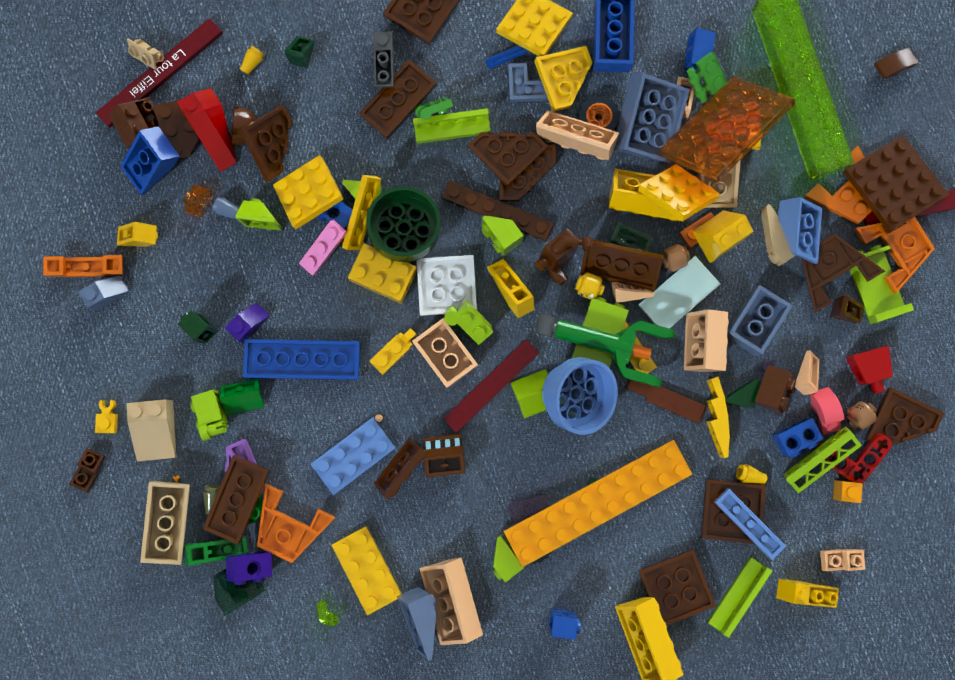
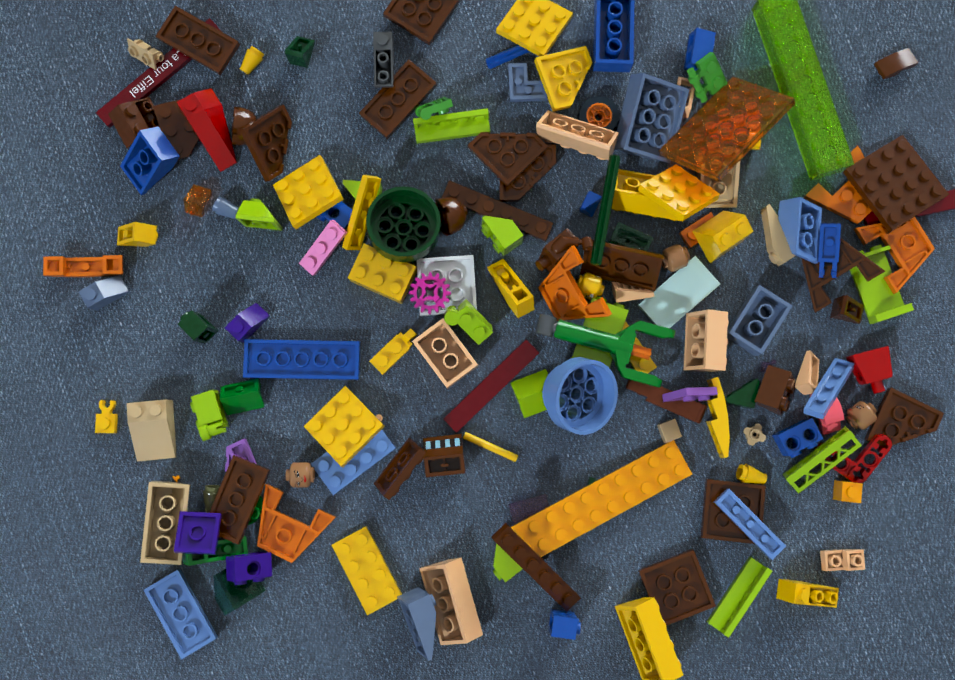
reddish brown slope [69,448,105,493] -> none
clear neon green arm [316,600,339,627] -> none
none -> medium blue plate [144,569,218,660]
none -> reddish brown plate [155,6,240,75]
none -> dark purple plate [174,511,222,555]
none -> medium nougat head [286,462,315,488]
none -> yellow plate [304,386,385,467]
none -> dark pink gear [409,272,451,315]
none -> reddish brown cylinder [435,197,468,236]
none -> yellow bar [463,432,518,462]
none -> reddish brown plate [491,523,581,611]
none -> orange wing [538,245,612,321]
none -> blue slope [580,191,602,217]
none -> dark green axle [590,155,620,266]
none -> tan slope [657,419,682,443]
none -> medium lavender wing [662,387,718,402]
none -> tan plate [743,424,766,446]
none -> medium blue plate [803,358,854,420]
none -> blue hinge [818,223,841,278]

